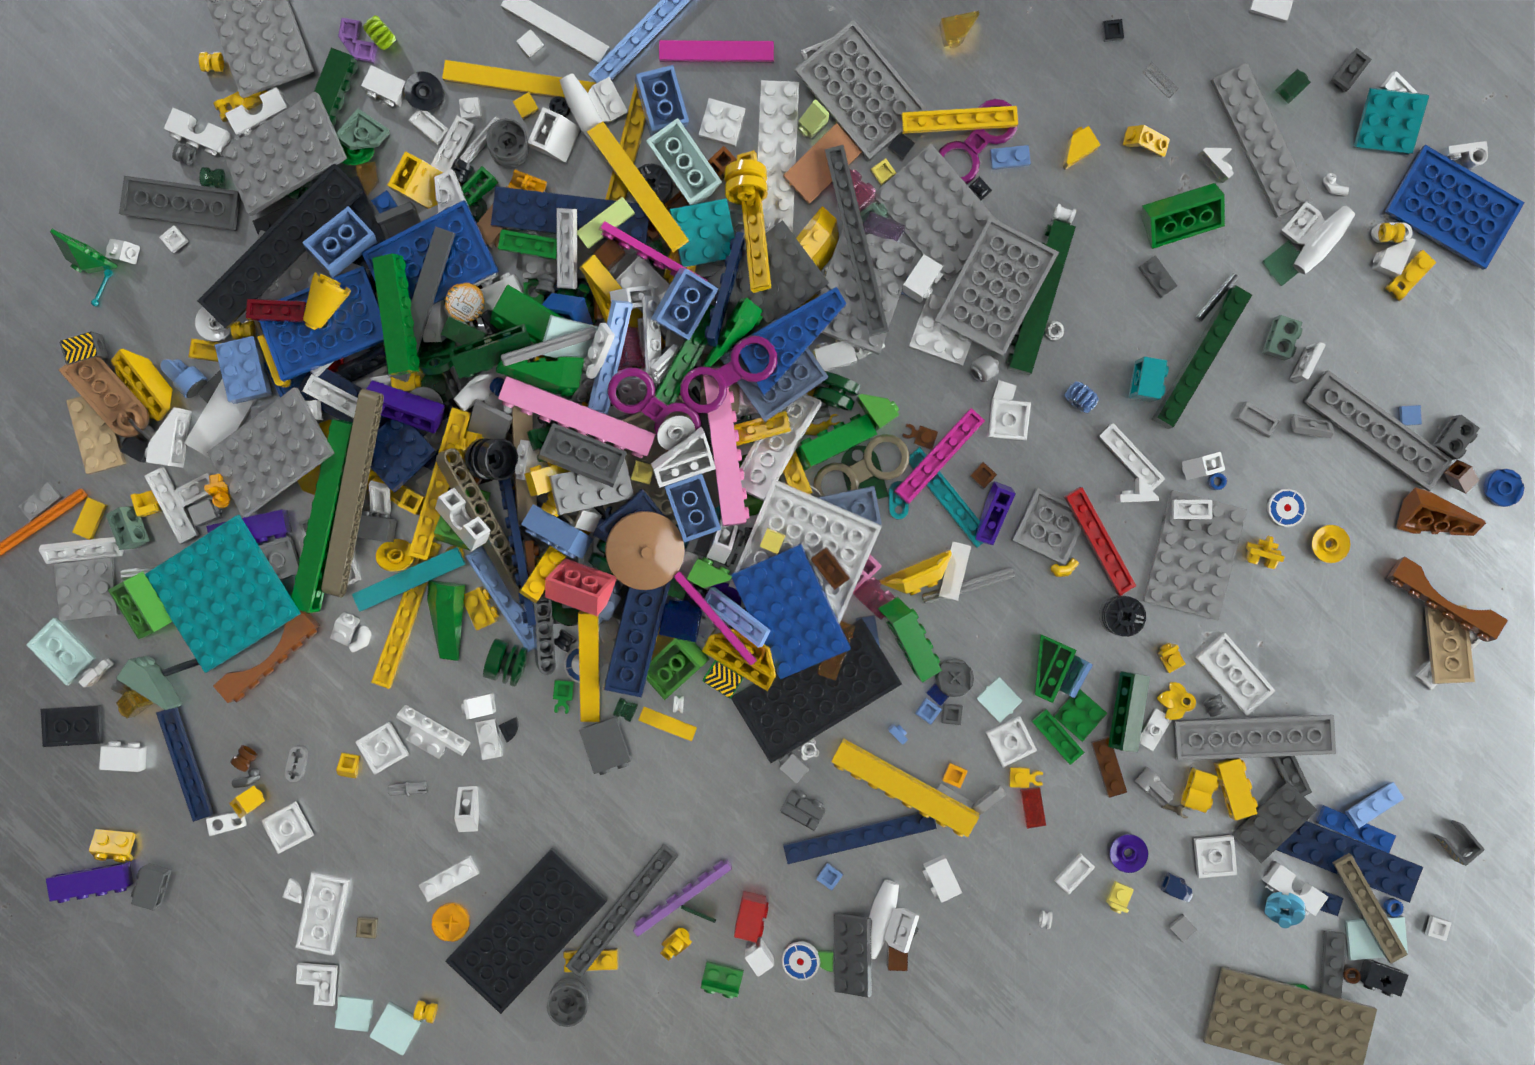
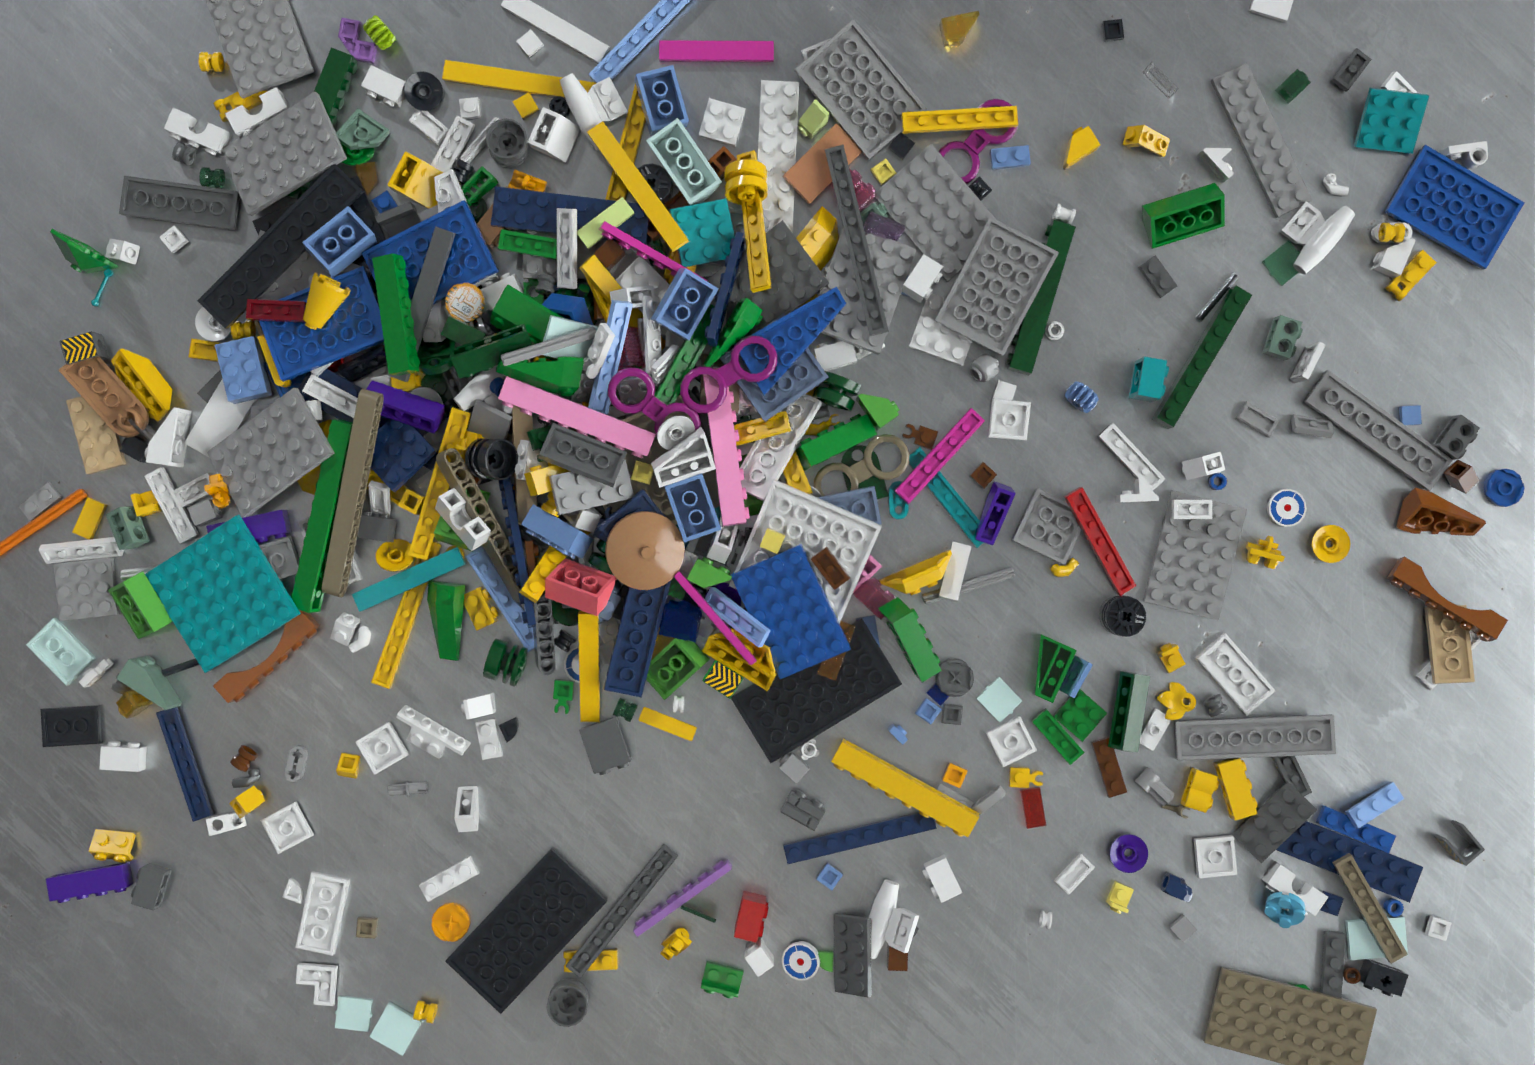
medium blue piece [160,359,208,398] -> none

